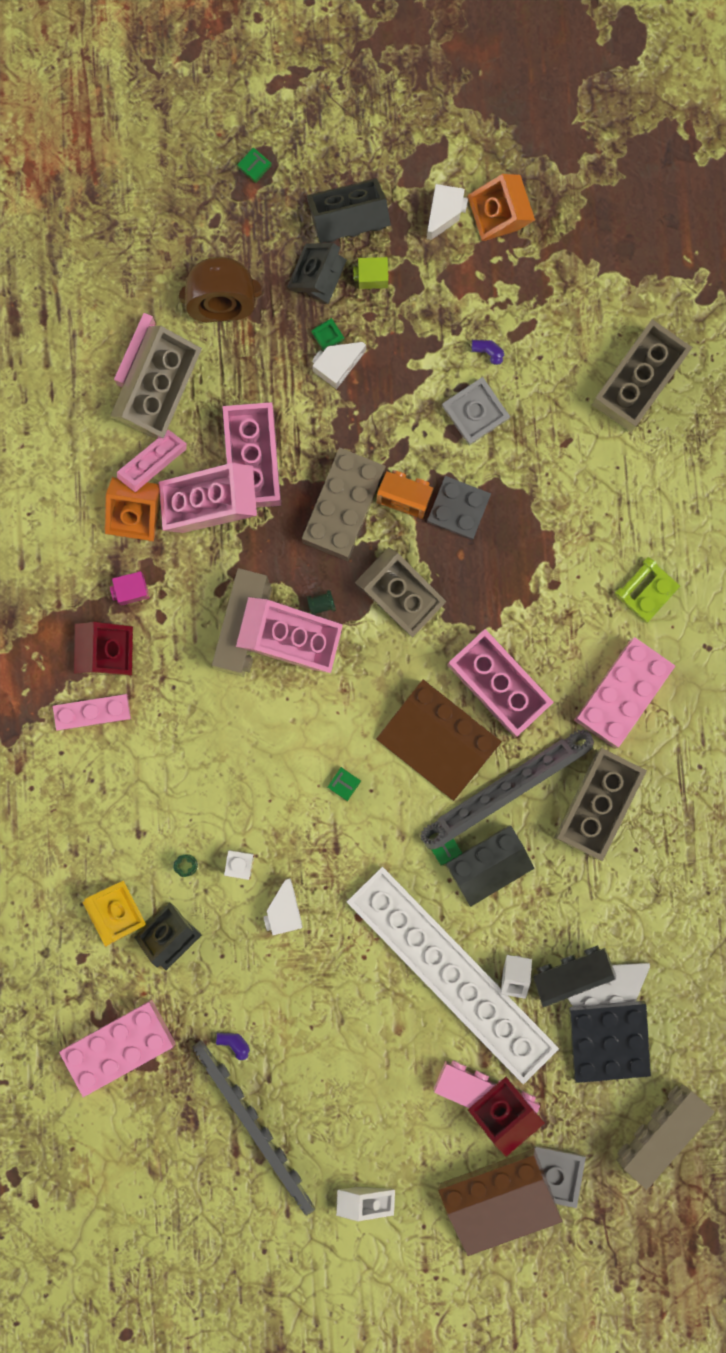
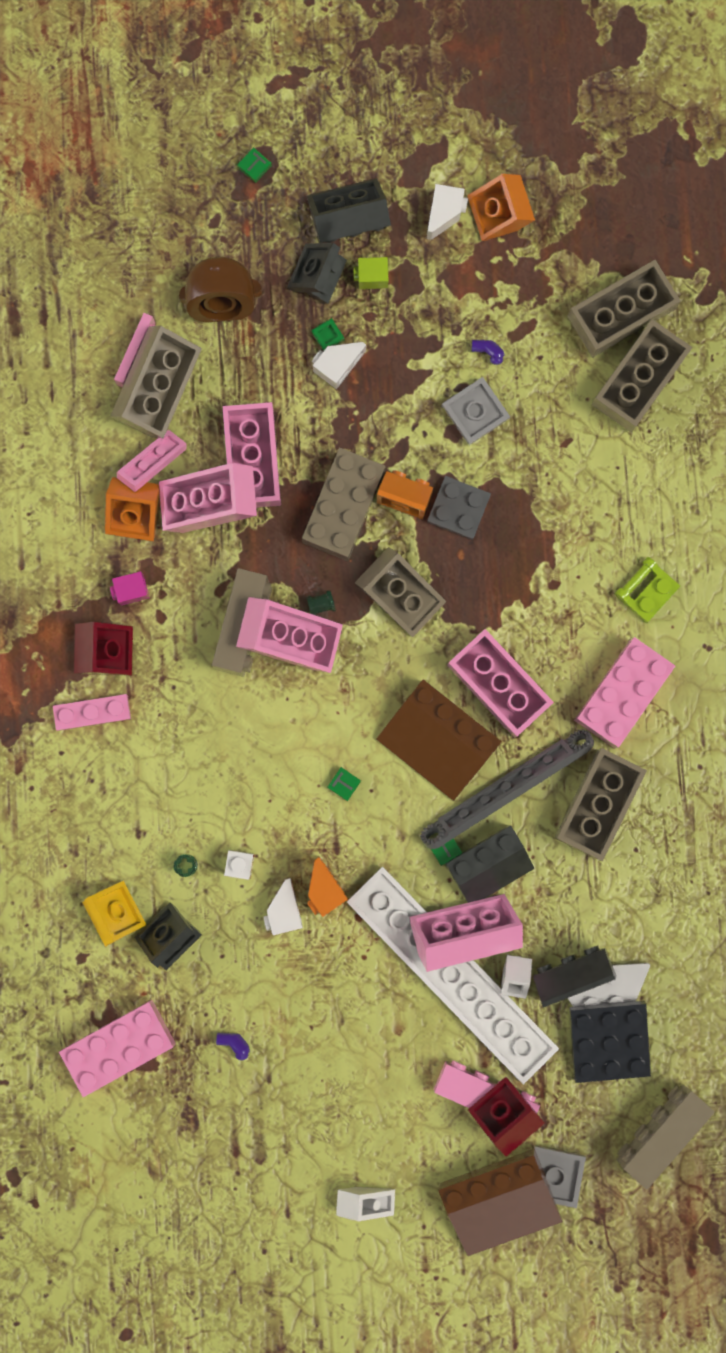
dark grey plate [192,1040,316,1216] -> none
none -> orange slope [307,857,348,917]
none -> bright pink slope [410,894,523,972]
none -> dark tan brick [567,260,681,358]

